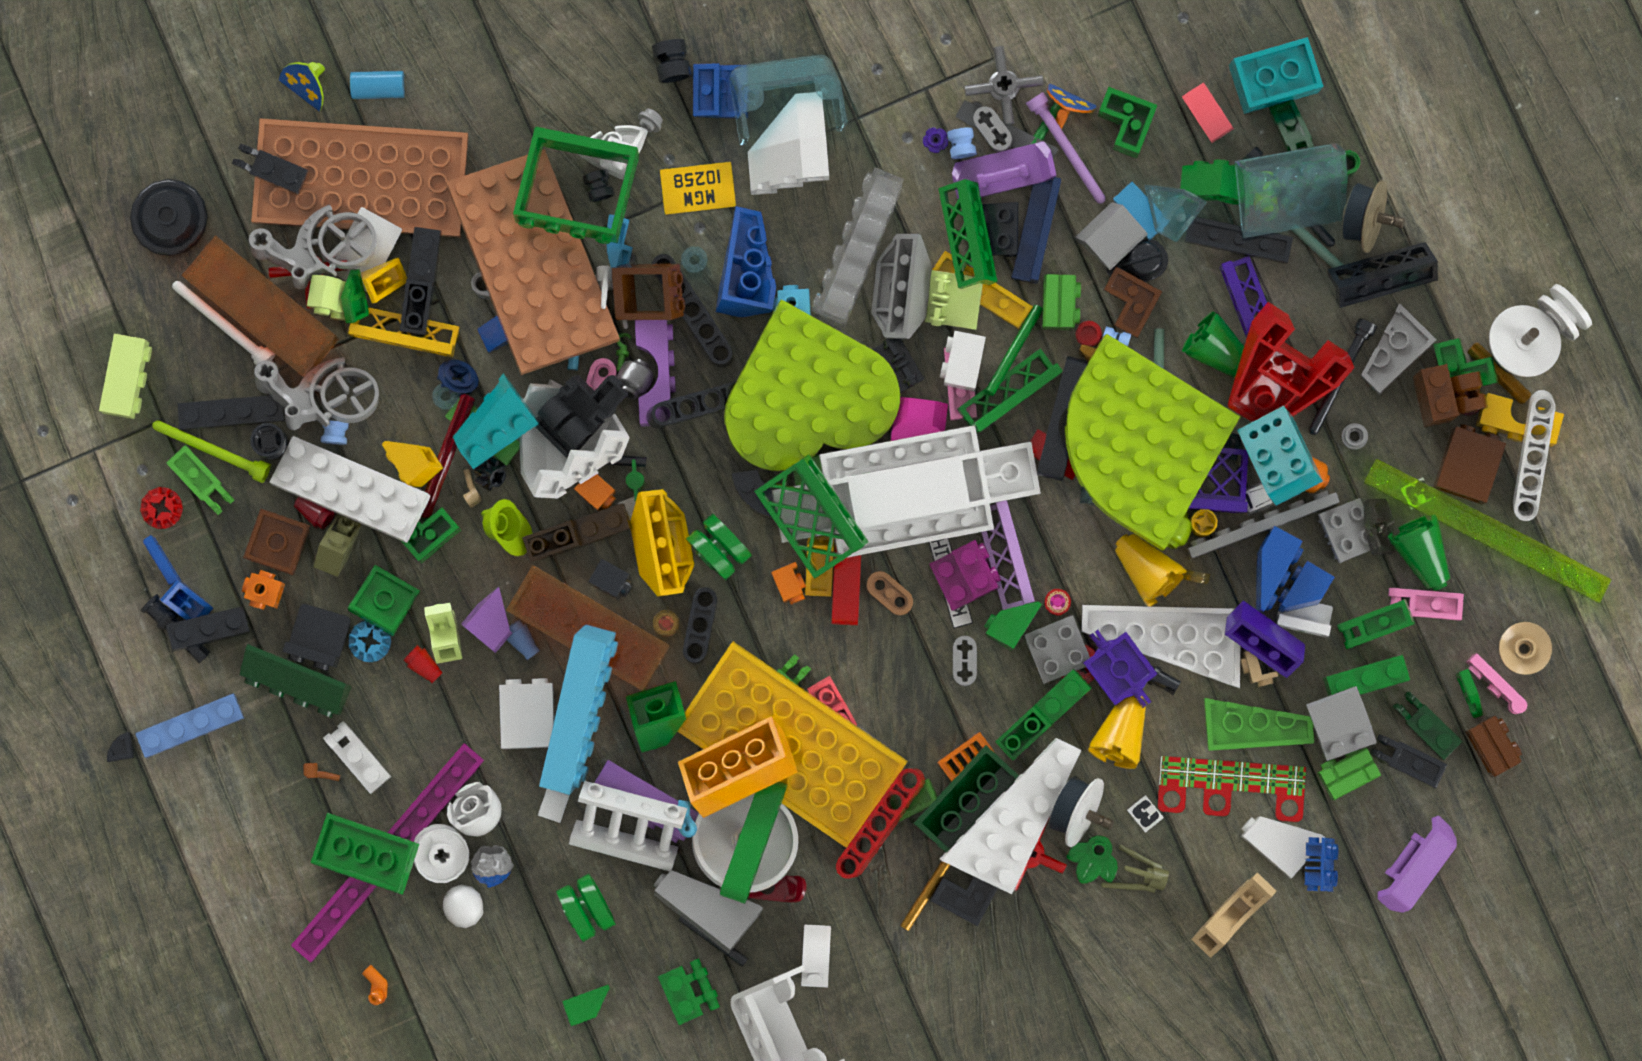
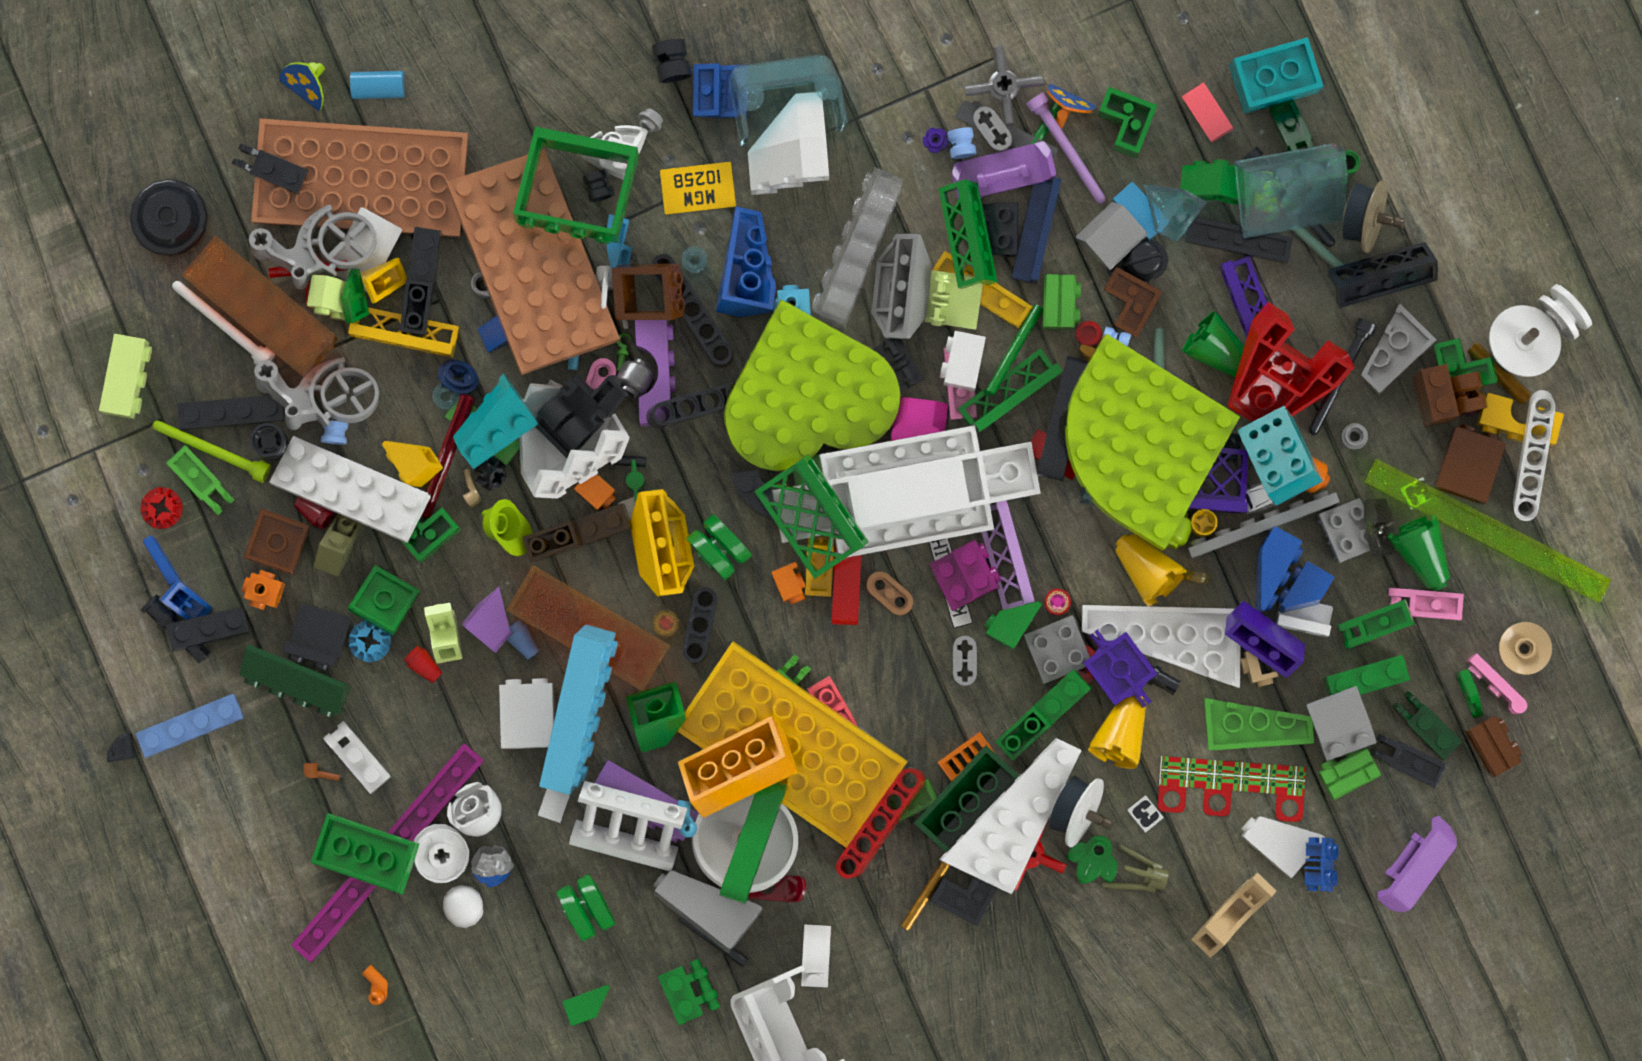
black brick [589,559,633,600] -> none

